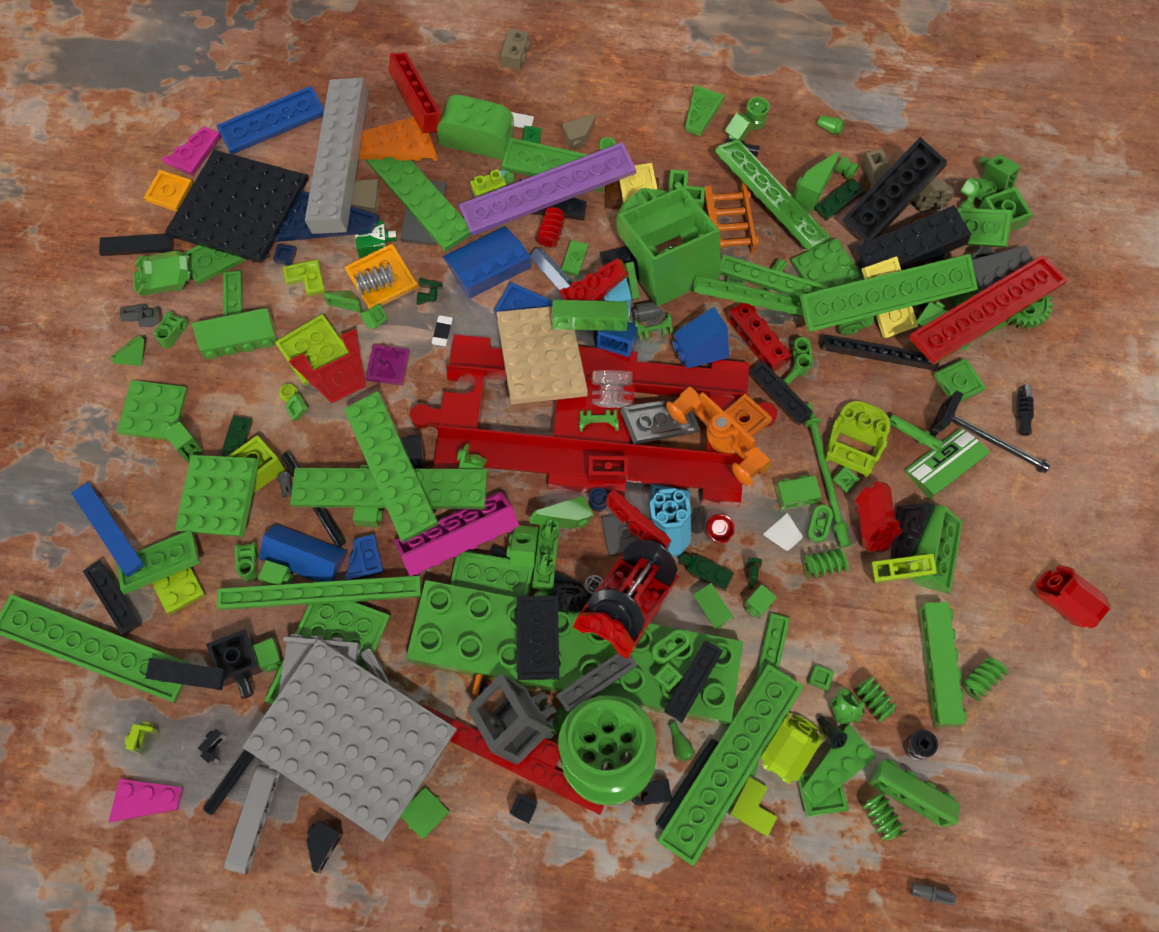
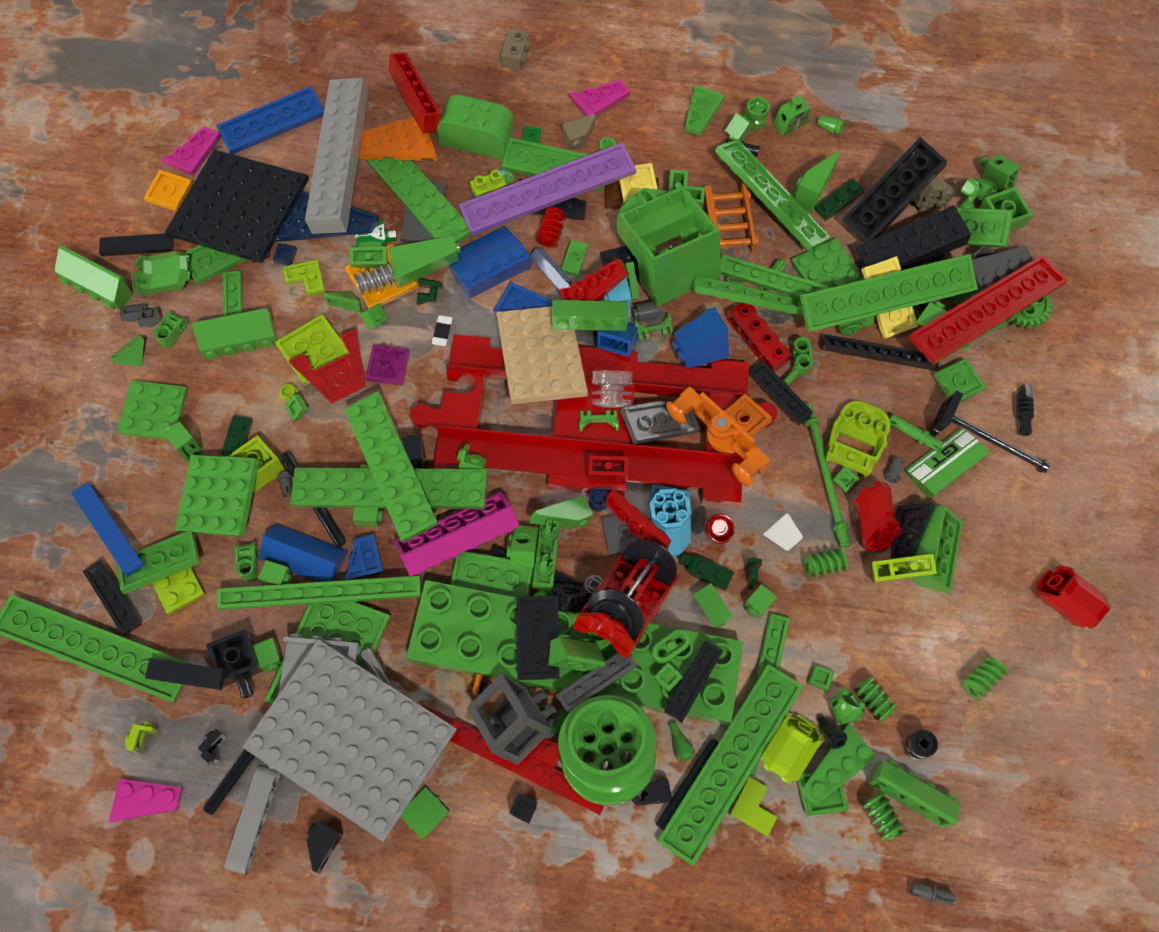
dark tan torso [351,179,380,215] -> none
white sticker [511,112,534,128] -> none
bright green brick [775,475,821,510] -> none
bright green plate [807,505,833,543] -> none
bright green wheel [835,156,859,180] -> none
dark tan slope [861,149,889,188] -> none
bright green brick [920,602,967,728] -> none
none -> slope [55,245,134,311]
none -> bright green slope [350,242,388,269]
none -> bright green slope [389,236,461,288]
none -> bright green slope [548,635,605,672]
none -> dark pink wing [569,80,630,116]
none -> bright green torso [773,96,811,137]
none -> dark grey pin [886,458,904,483]

